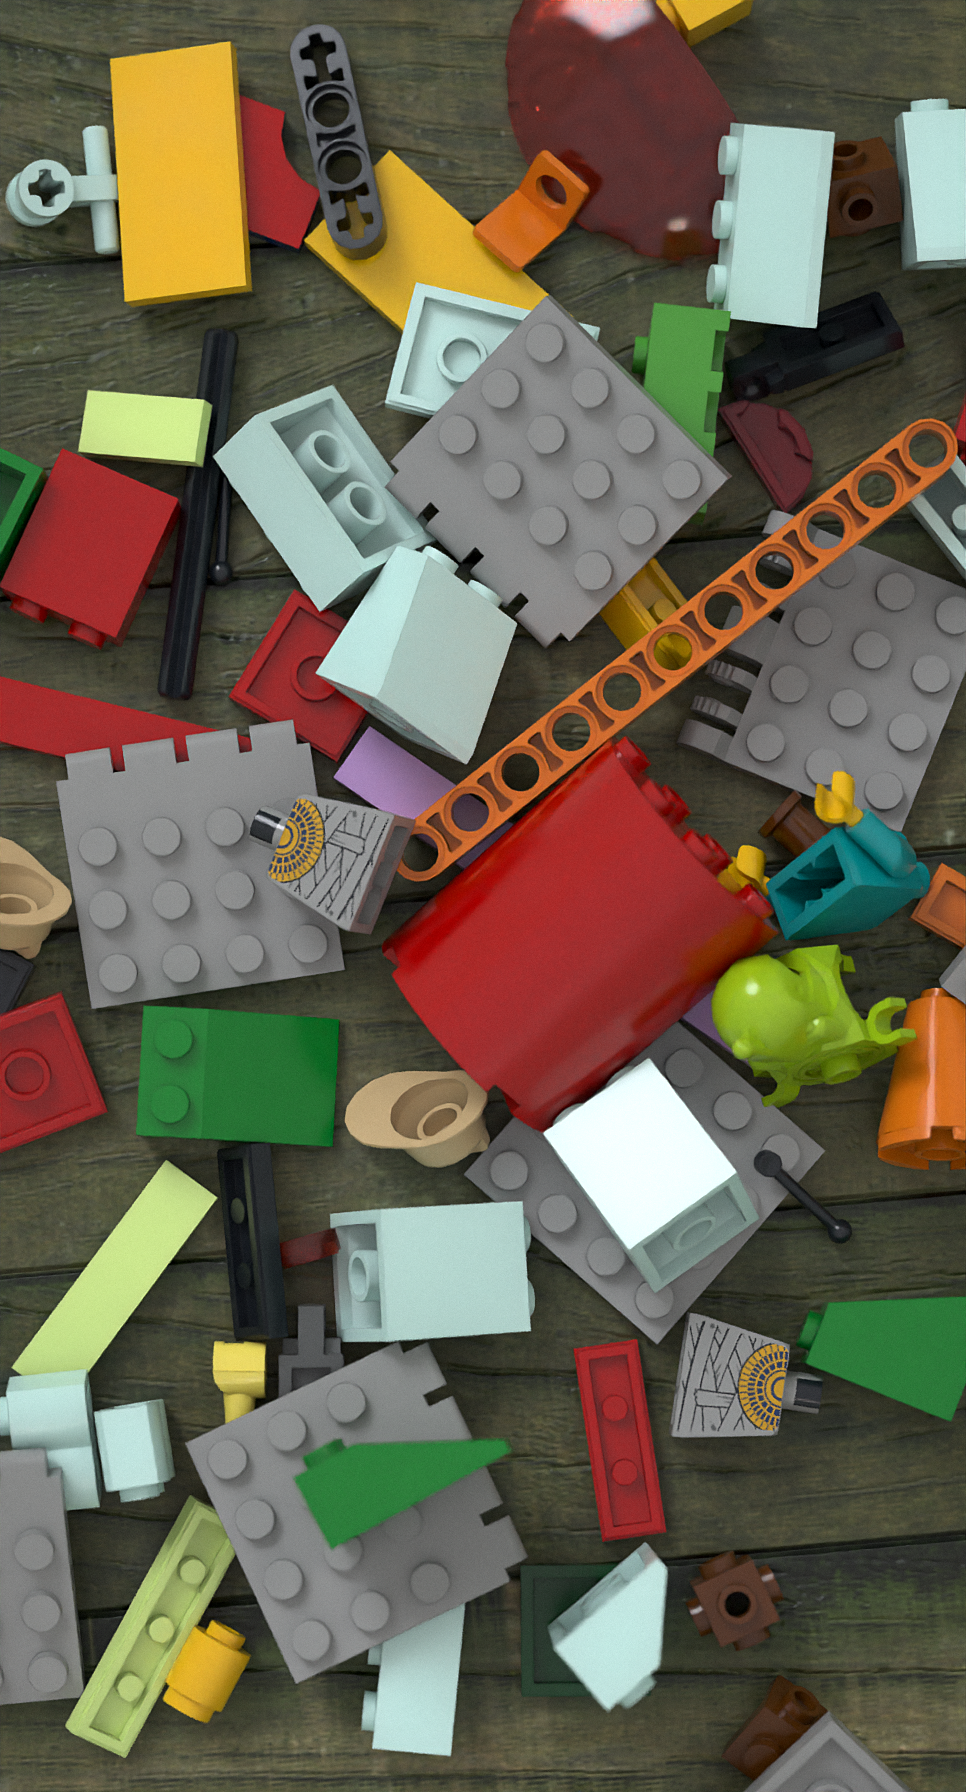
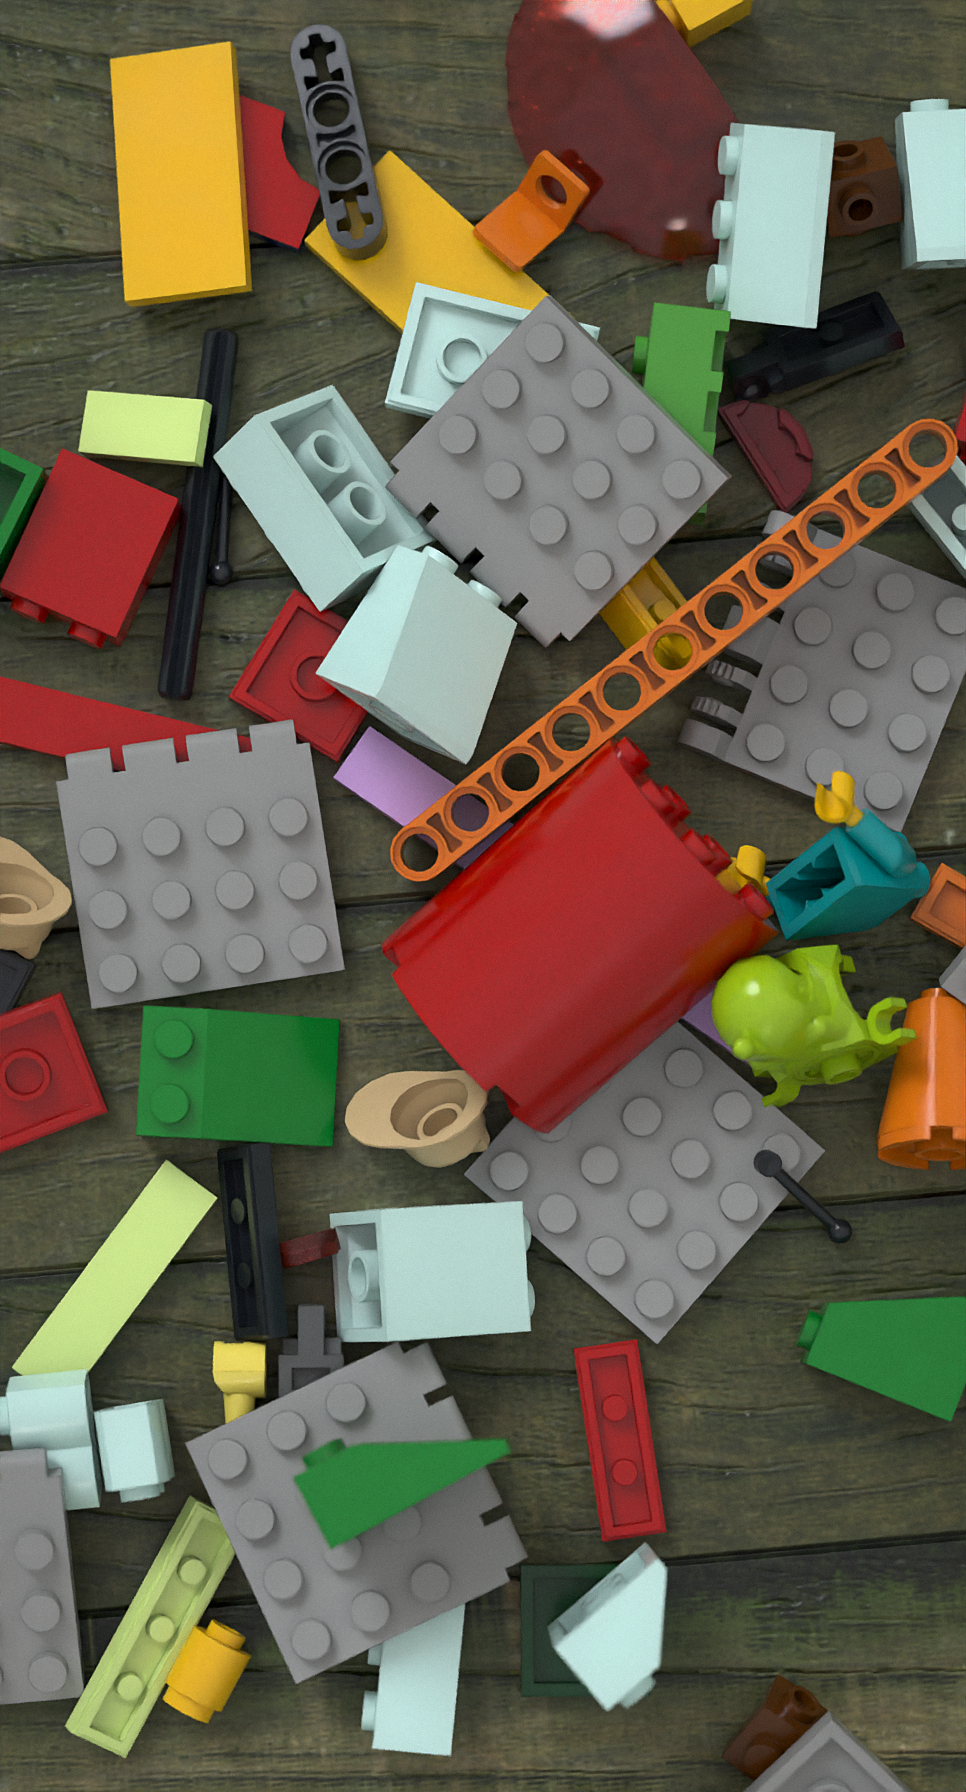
light aqua piece [6,126,120,254] -> none
light grey torso [250,793,416,935] -> none
light aqua slope [543,1058,759,1293] -> none
torso [669,1312,823,1438] -> none
reddish brown brick [685,1550,784,1651] -> none
reddish brown bush [757,790,837,858] -> none

